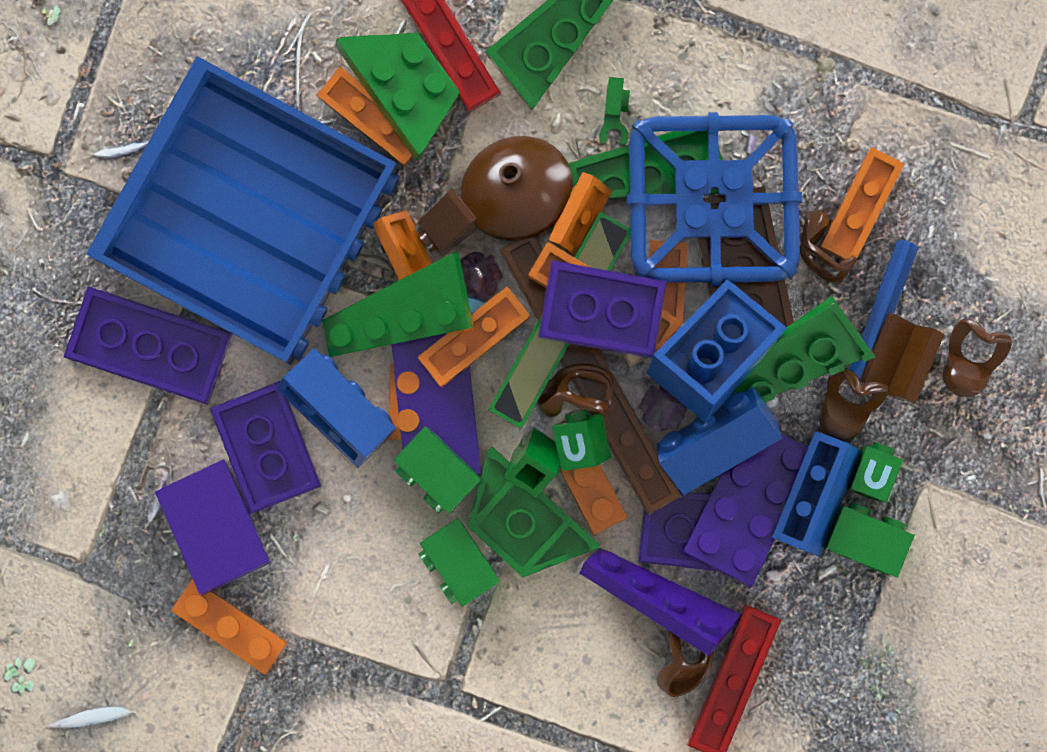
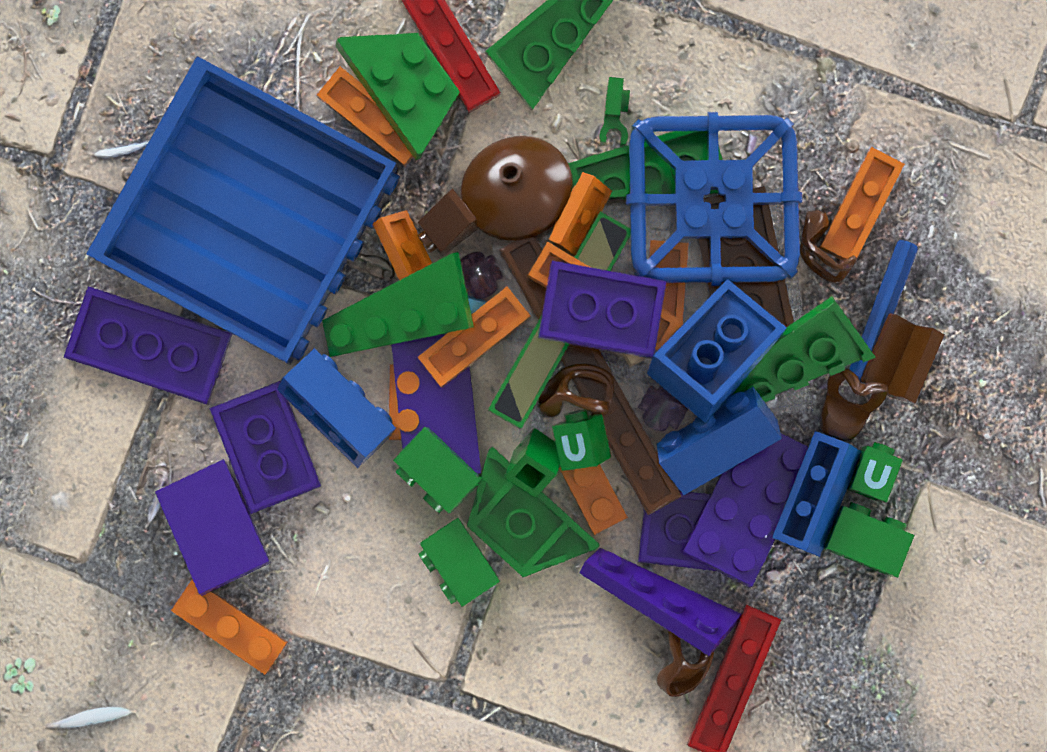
reddish brown piece [942,319,1012,397] -> none

